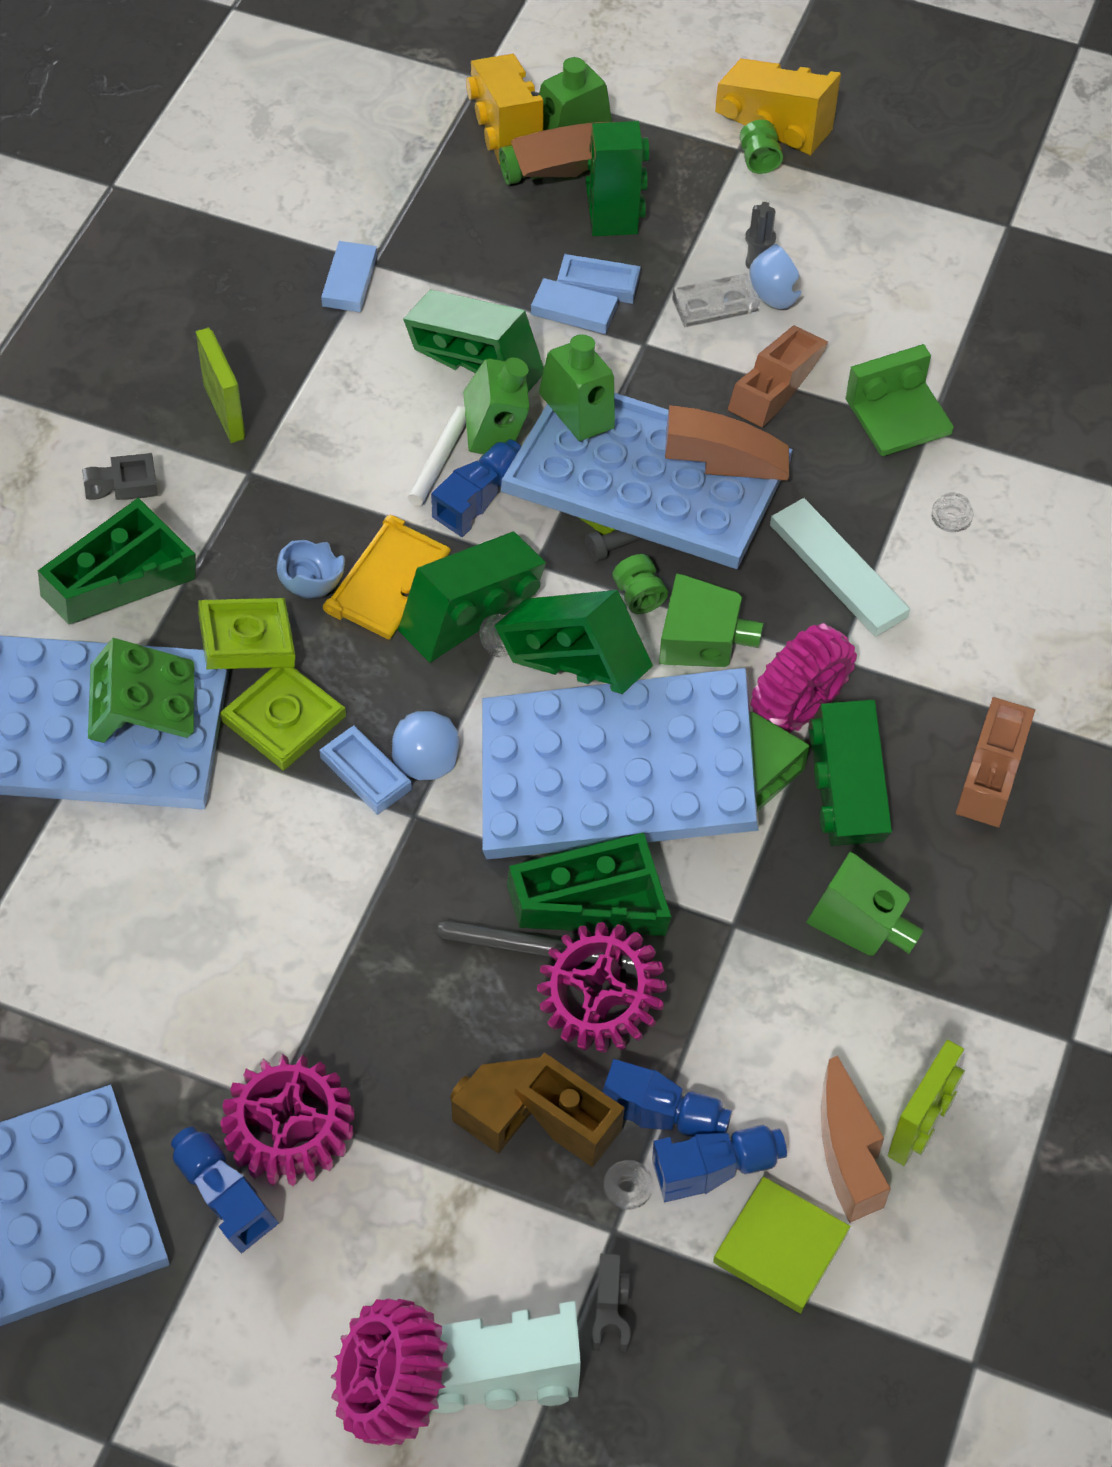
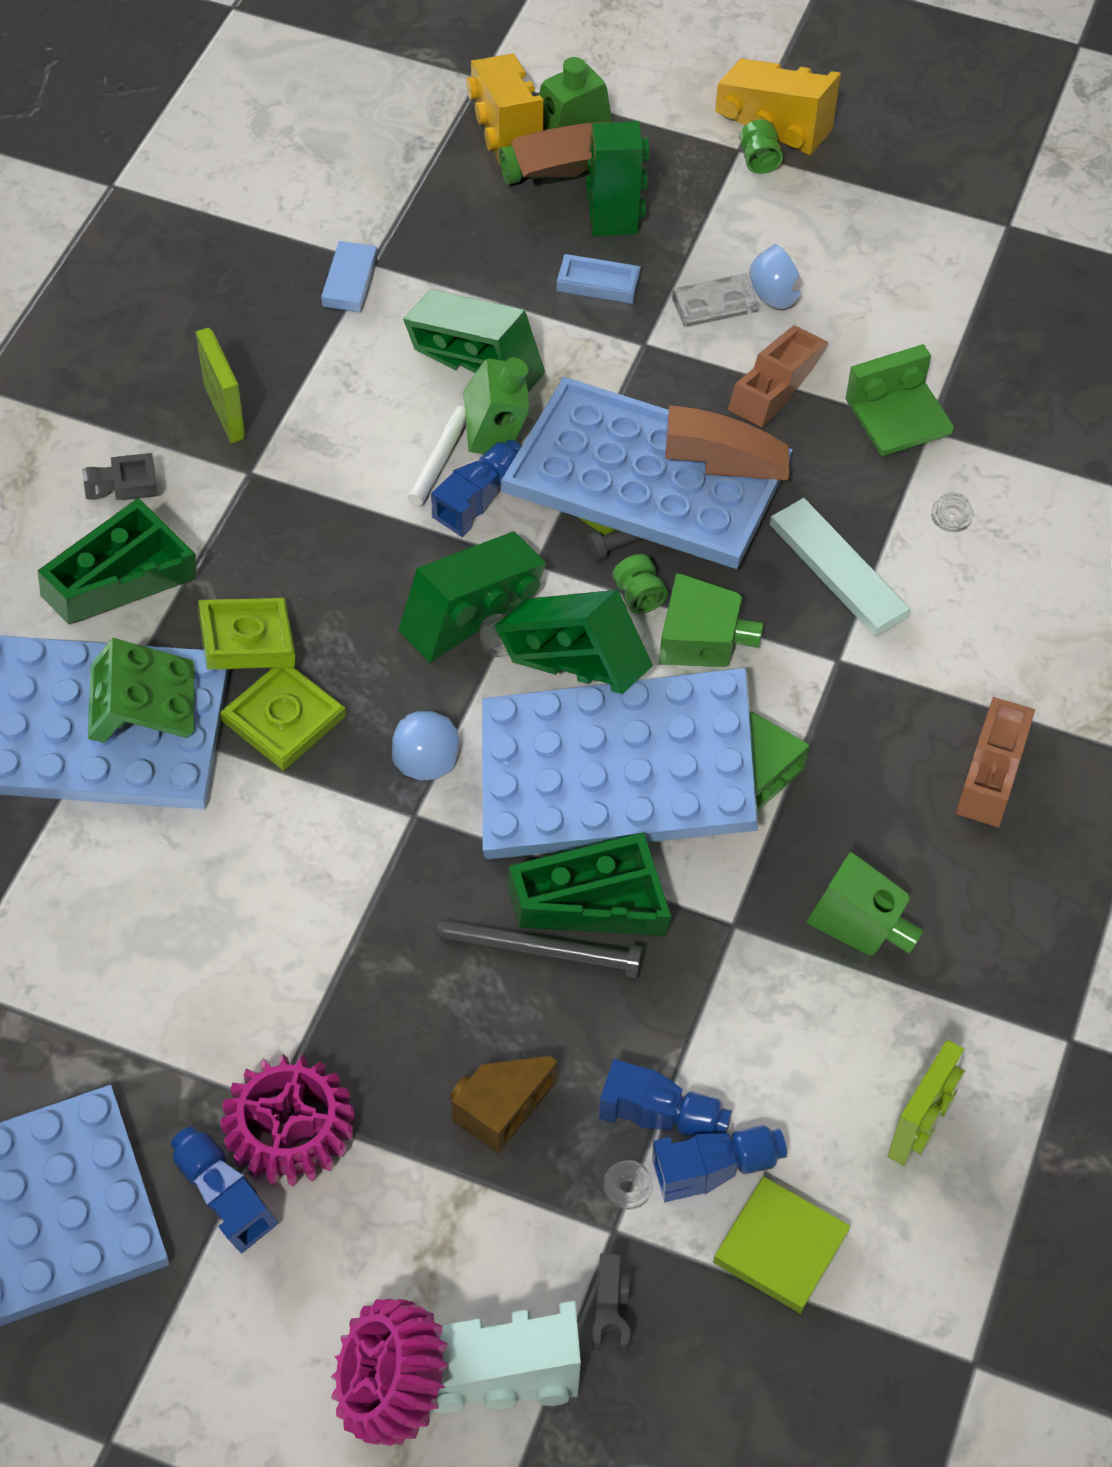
light blue hair [277,540,345,599] -> none
light blue tile [319,725,412,815] -> none
yellow door [322,515,451,640] -> none
pearl gold slope [515,1052,625,1167] -> none
light blue tile [531,278,618,334] -> none
dark pink gear [537,922,667,1053] -> none
bright green torso [539,334,615,441] -> none
dark grey axle [745,202,776,270] -> none
dark pink gear [750,623,857,733] -> none
green wedge [808,700,892,846] -> none
nougat slope [821,1056,891,1223] -> none

